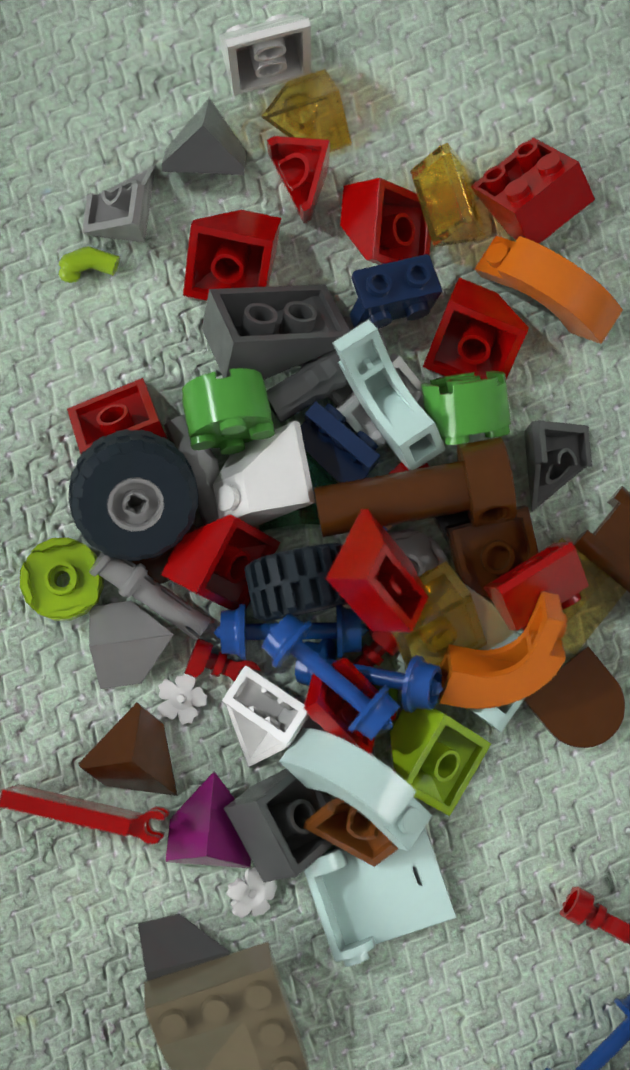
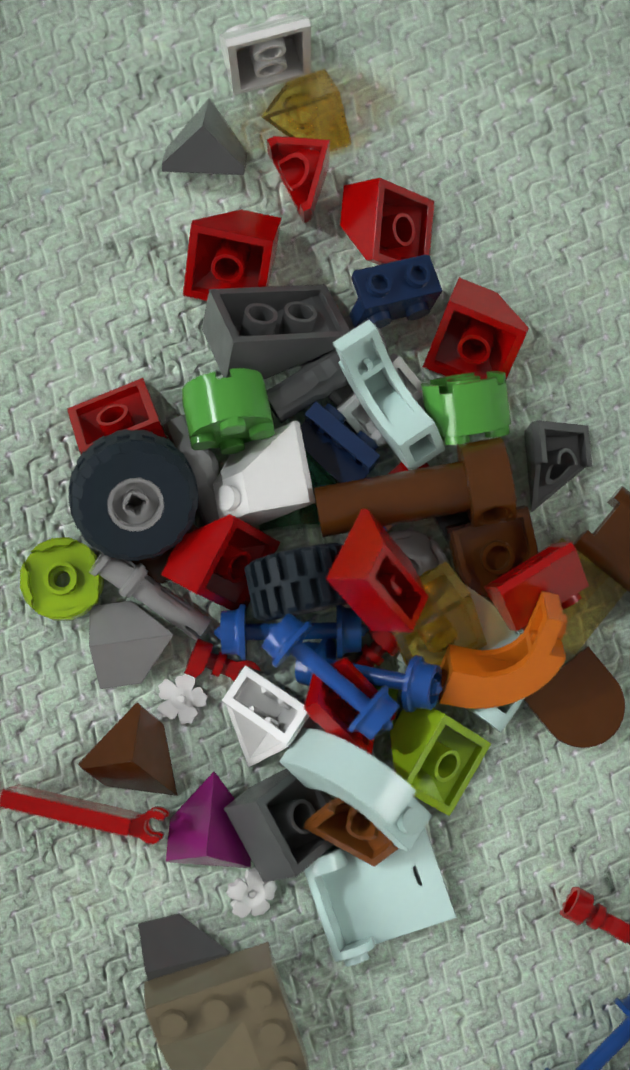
lime arm [58,246,120,283] -> none
light grey slope [82,165,156,243] -> none
clear yellow slope [410,143,488,247] -> none
red slope [471,137,595,244] -> none
orange arch [475,236,623,344] -> none

